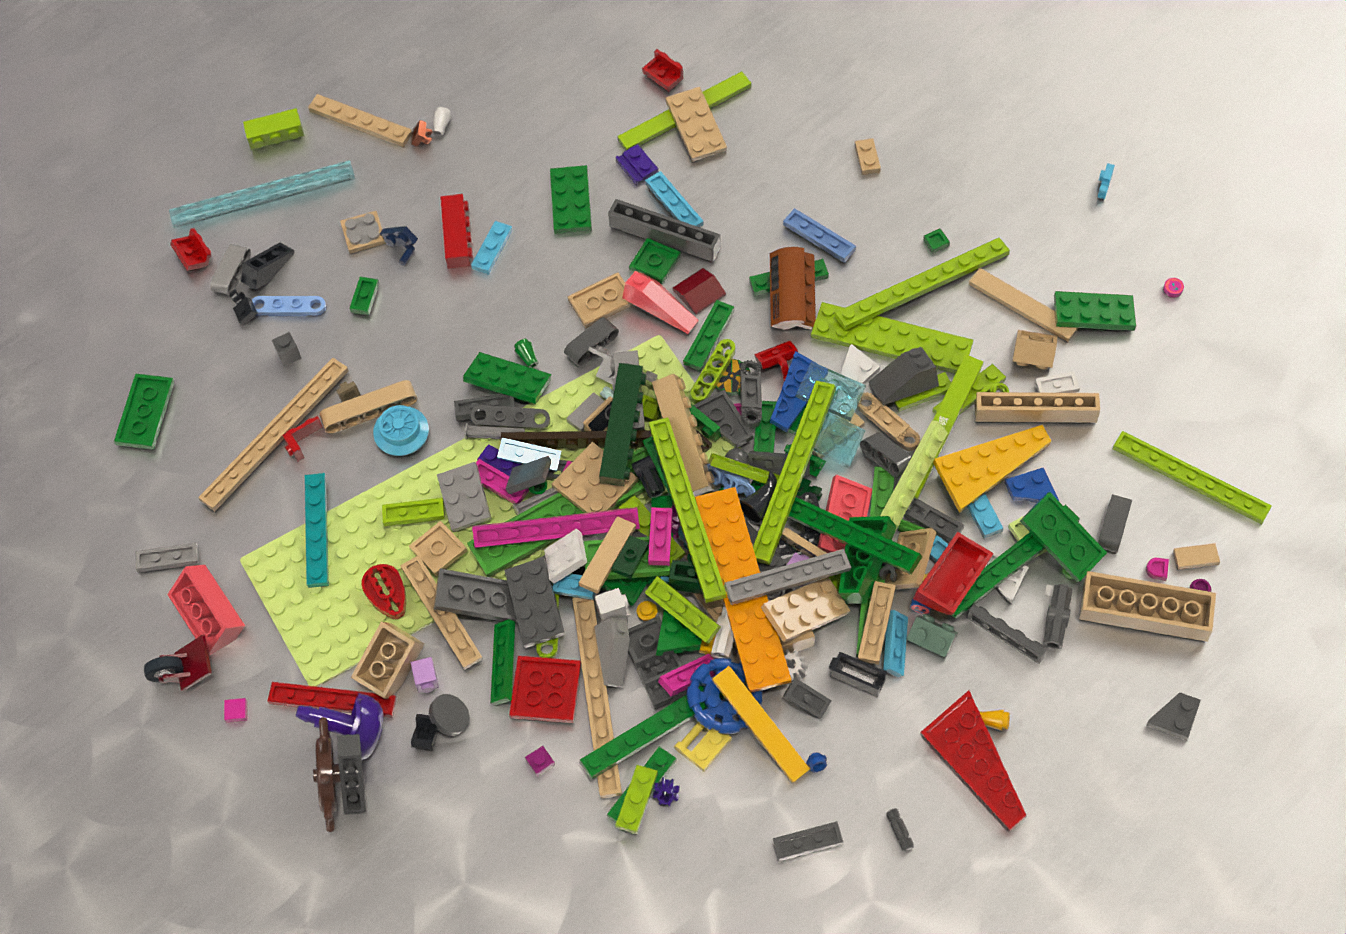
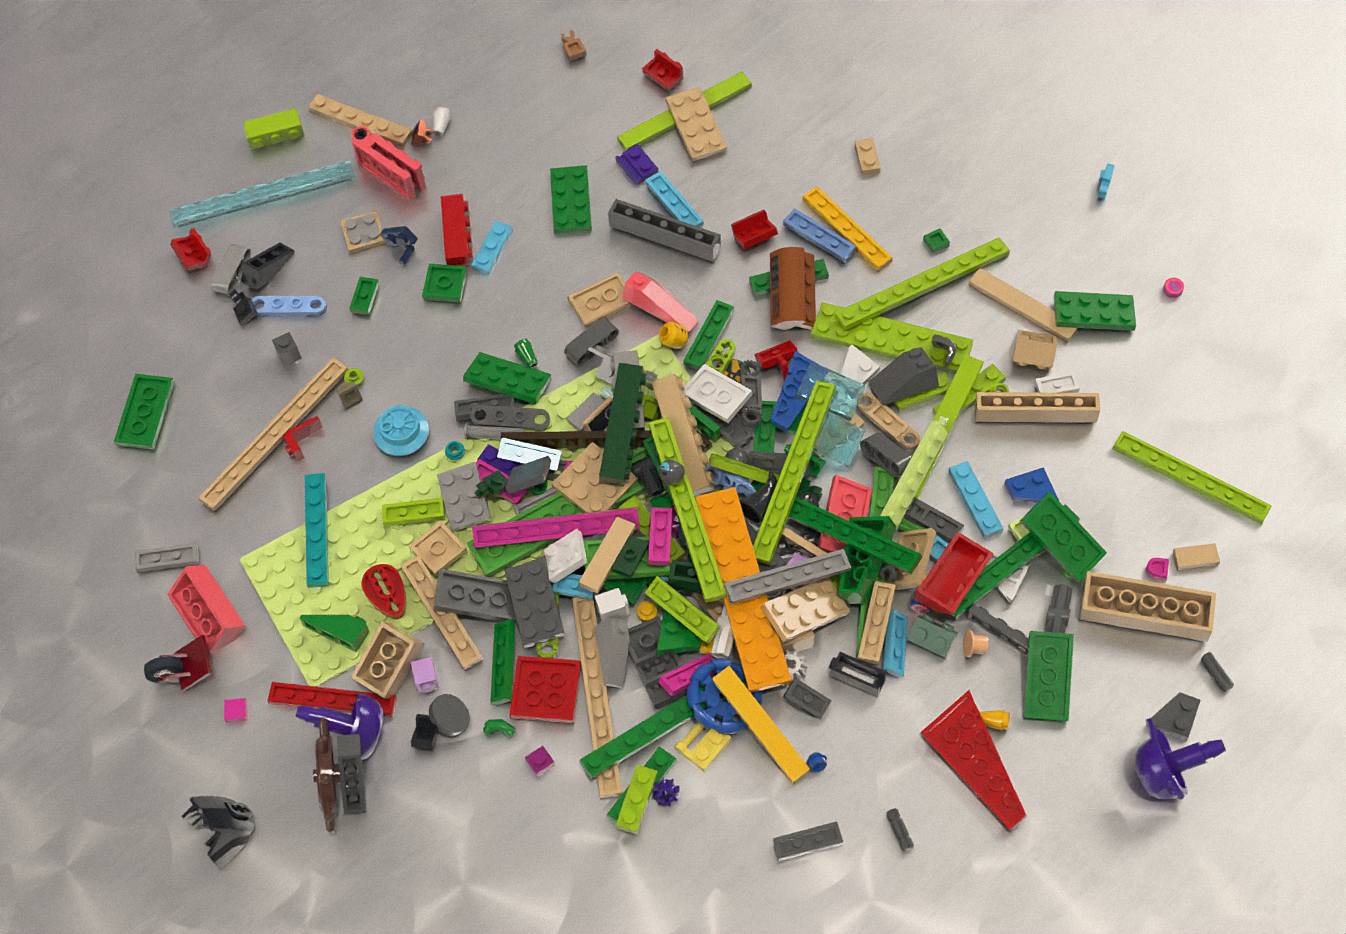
tan beam [319,380,417,434] -> none
green tile [629,238,681,284] -> none
dark red slope [672,268,726,315] -> none
yellow wing [933,425,1051,513] -> none
dark grey beam [1098,494,1132,553] -> none
magenta plate [1190,579,1211,592] -> none
none -> black piece [181,796,254,870]
none -> green slope [299,615,370,652]
none -> lime plate [344,368,364,387]
none -> coral hinge [351,126,426,202]
none -> green plate [422,263,467,303]
none -> teal plate [445,441,465,461]
none -> dark green plate [474,470,508,499]
none -> green arm [483,719,516,737]
none -> medium nougat plate [561,30,587,61]
none -> yellow head [659,322,688,349]
none -> dark grey piece [659,459,685,485]
none -> white plate [684,364,752,423]
none -> red bracket [731,210,778,249]
none -> yellow tile [802,186,893,271]
none -> dark grey hair [932,334,957,366]
none -> light nougat piece [963,630,988,657]
none -> green plate [1024,631,1074,721]
none -> dark purple piece [1135,718,1226,800]
none -> dark grey axle [1201,652,1234,691]

